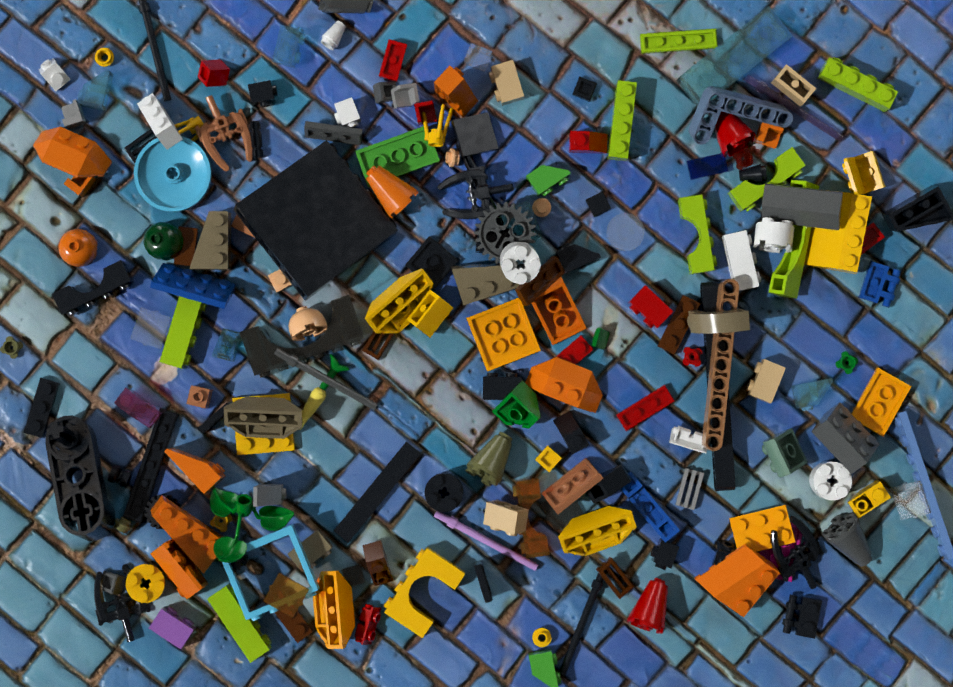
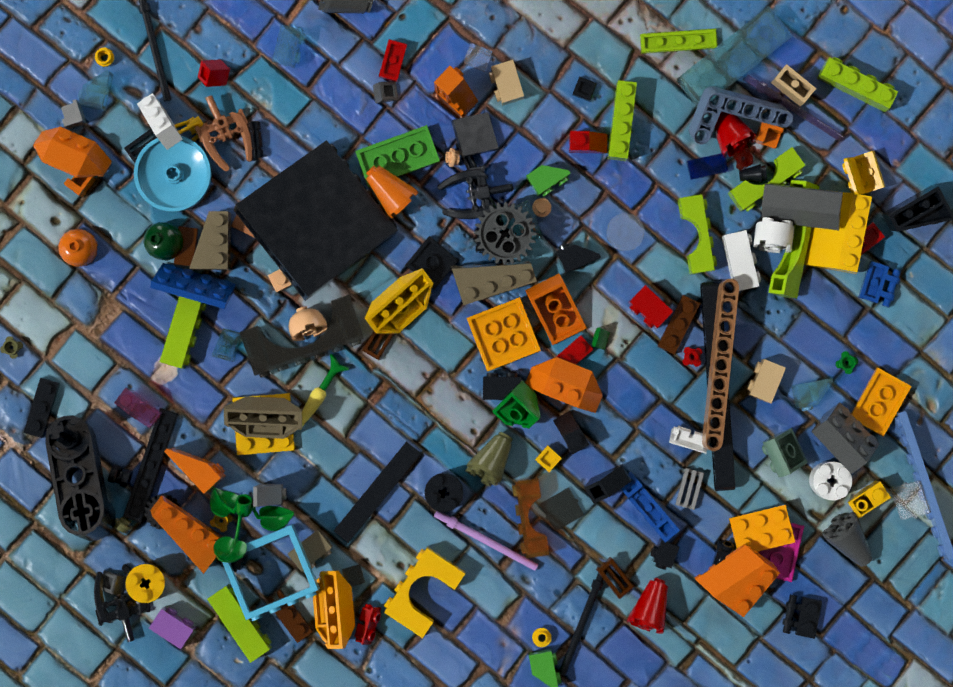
white bracket [39,58,71,91] -> none
black arch [52,260,134,317] -> none
clear piece [130,307,171,349] -> none
orange wedge [150,539,209,599] -> none
nougat brick [187,385,213,409] -> none
black tile [198,403,230,433] -> none
black brick [248,80,278,107] -> none
clear orange piece [264,573,309,618] -> none
dark grey bar [274,348,378,410] -> none
dark grey tile [304,121,362,145] -> none
white cone [321,21,346,50] -> none
white brick [334,97,361,128] -> none
reddish brown slope [362,540,393,586] -> none
light grey panel [391,83,419,109] -> none
yellow brick [406,290,453,338] -> none
red panel [414,100,437,126] -> none
yellow plant [422,104,454,147] -> none
black tile [474,561,493,603] -> none
tan brick [483,499,529,536] -> none
white brick [500,242,541,284] -> none
reddish brown plate [515,256,565,306] -> none
nougat tile [541,458,603,514] -> none
yellow wedge [558,506,637,556] -> none
black tile [585,191,611,217] -> none
red tile [616,385,675,431] -> none
dark tan arch [687,309,750,334] -> none
black bar [771,516,824,589] -> none

